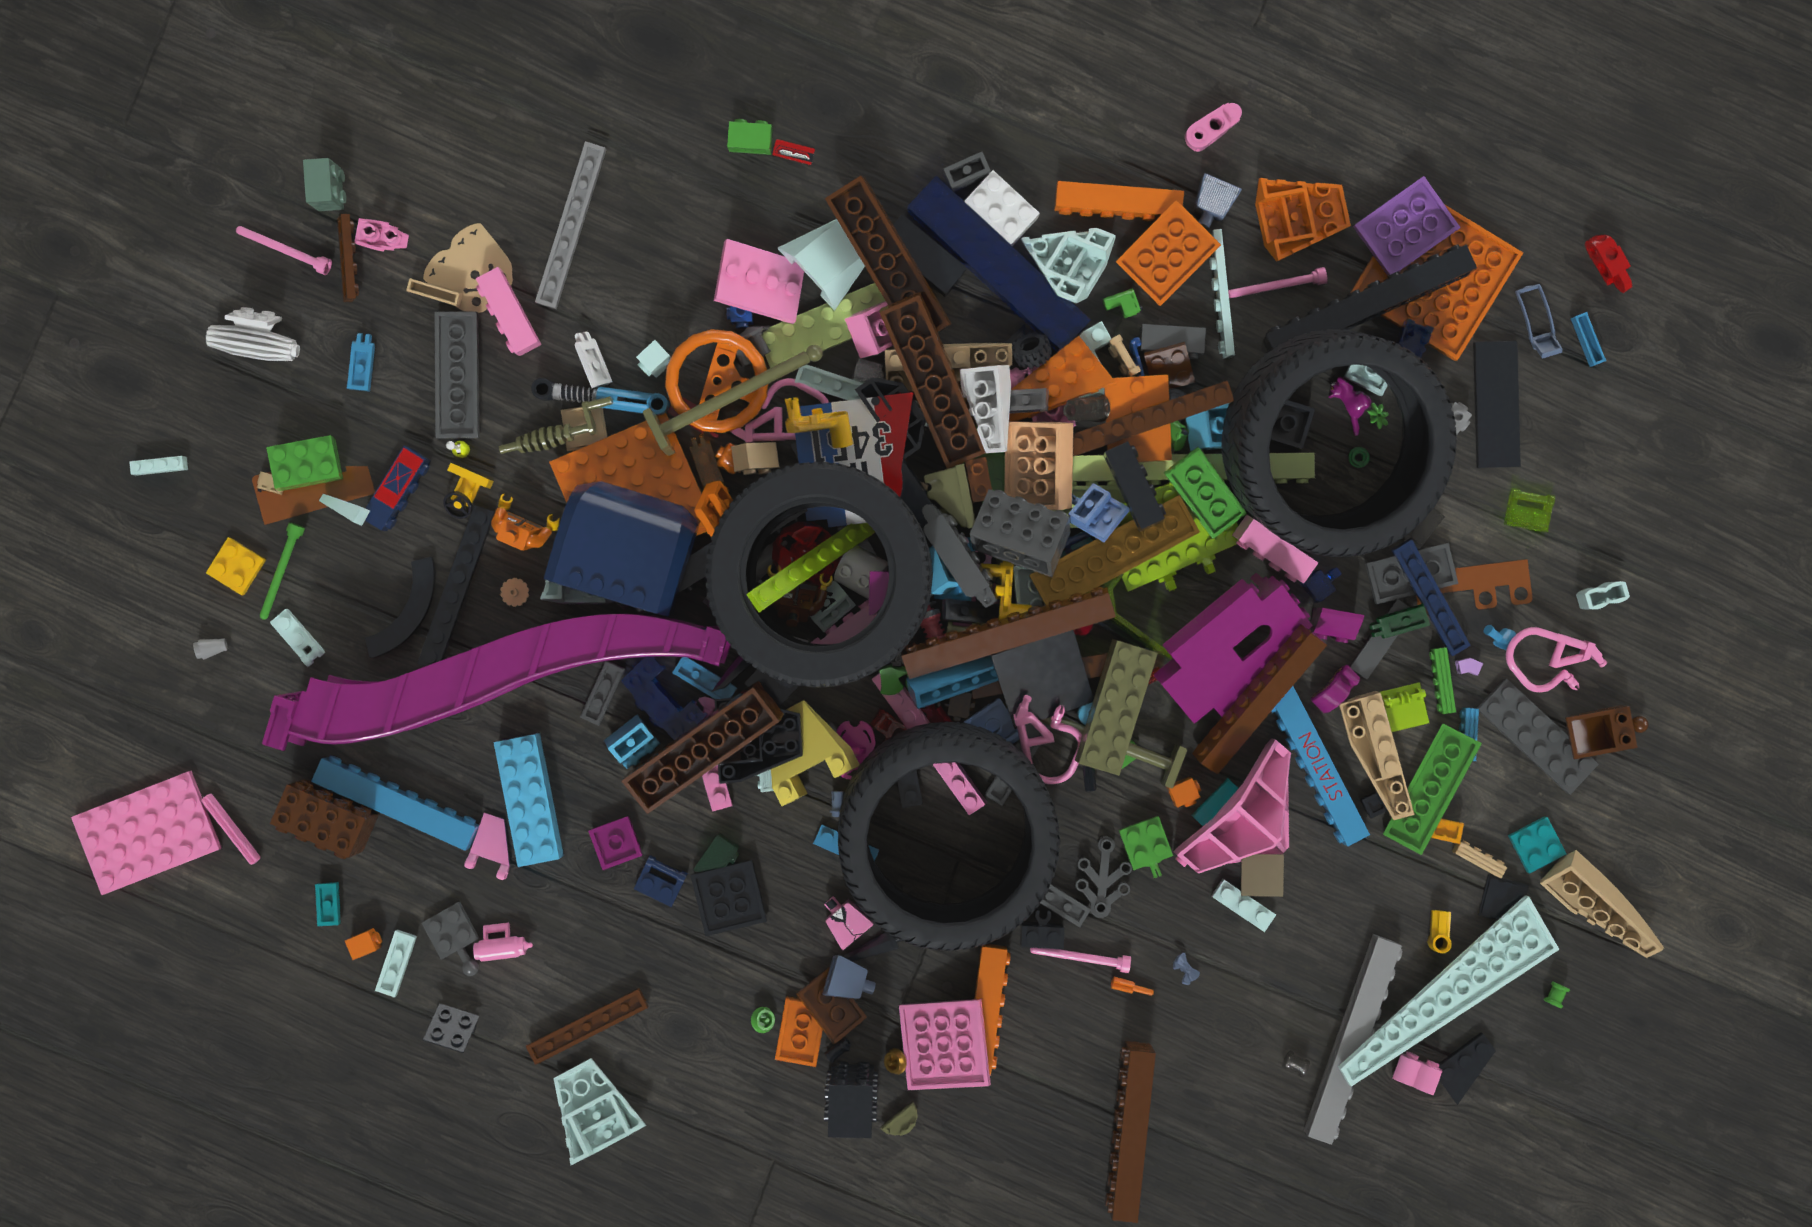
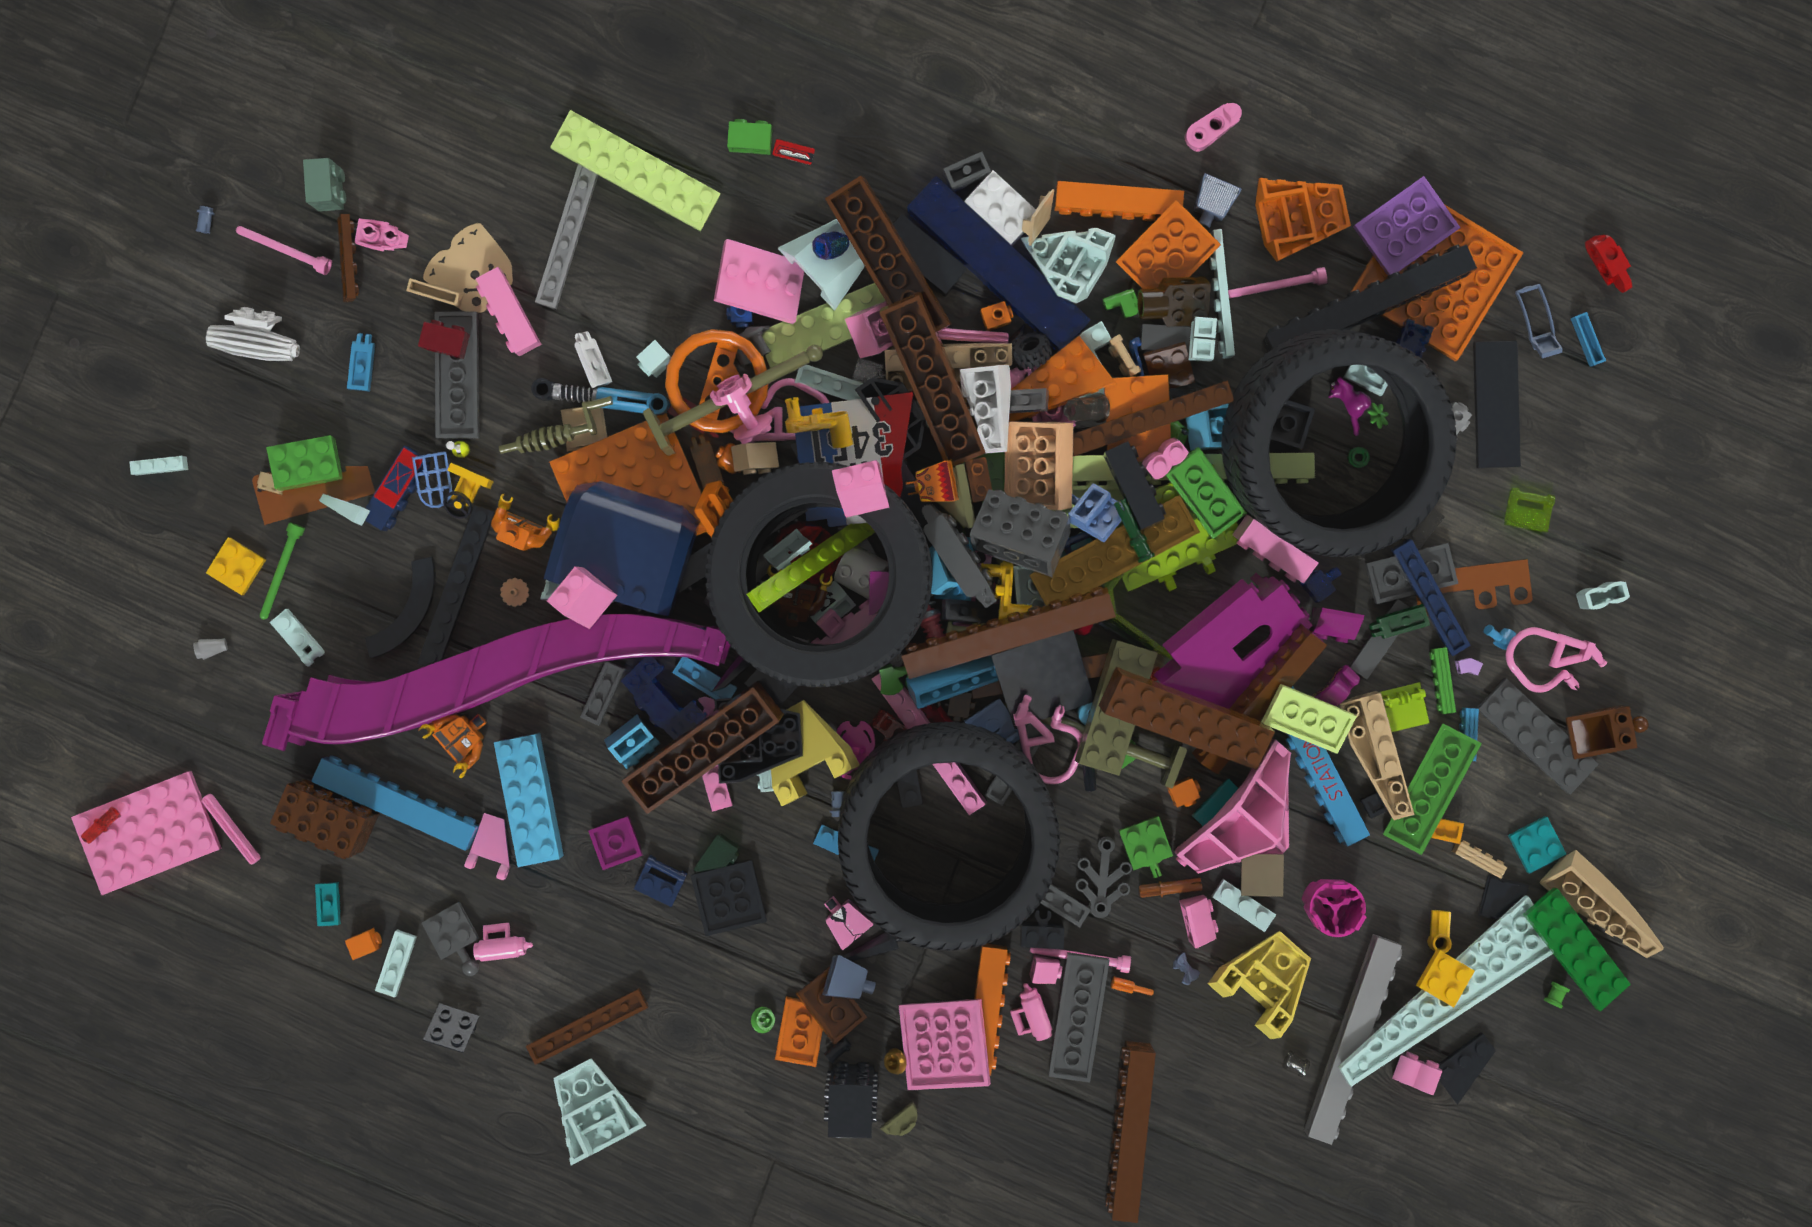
none -> clear red axle [81,807,121,844]
none -> sand blue pin [196,206,215,234]
none -> medium blue window [412,451,452,508]
none -> dark red brick [418,320,470,359]
none -> orange torso [418,714,487,778]
none -> bright pink slope [547,567,618,629]
none -> yellowish green plate [550,110,721,232]
none -> bright pink piece [710,374,772,444]
none -> light aqua piece [763,528,812,571]
none -> clear blue rock [812,231,850,260]
none -> bright pink plate [816,608,846,639]
none -> bright pink slope [832,460,890,518]
none -> torso [906,460,959,502]
none -> bright pink axle [938,328,1009,343]
none -> orange brick [980,301,1013,331]
none -> bright pink piece [1010,983,1053,1041]
none -> tan piece [1022,189,1054,246]
none -> bright pink slope [1029,954,1062,984]
none -> dark grey plate [1048,952,1110,1083]
none -> reddish brown brick [1098,667,1275,770]
none -> dark green pin [1113,498,1155,563]
none -> dark brown brick [1137,276,1211,327]
none -> dark orange axle [1139,877,1202,898]
none -> bright pink brick [1141,437,1189,480]
none -> bright pink slope [1179,895,1218,948]
none -> light aqua hips [1188,317,1217,362]
none -> light yellow wedge [1207,931,1311,1039]
none -> yellowish green plate [1262,684,1357,754]
none -> dark pink piece [1302,879,1366,937]
none -> yellow plate [1416,949,1475,1008]
none -> green plate [1523,887,1631,1012]

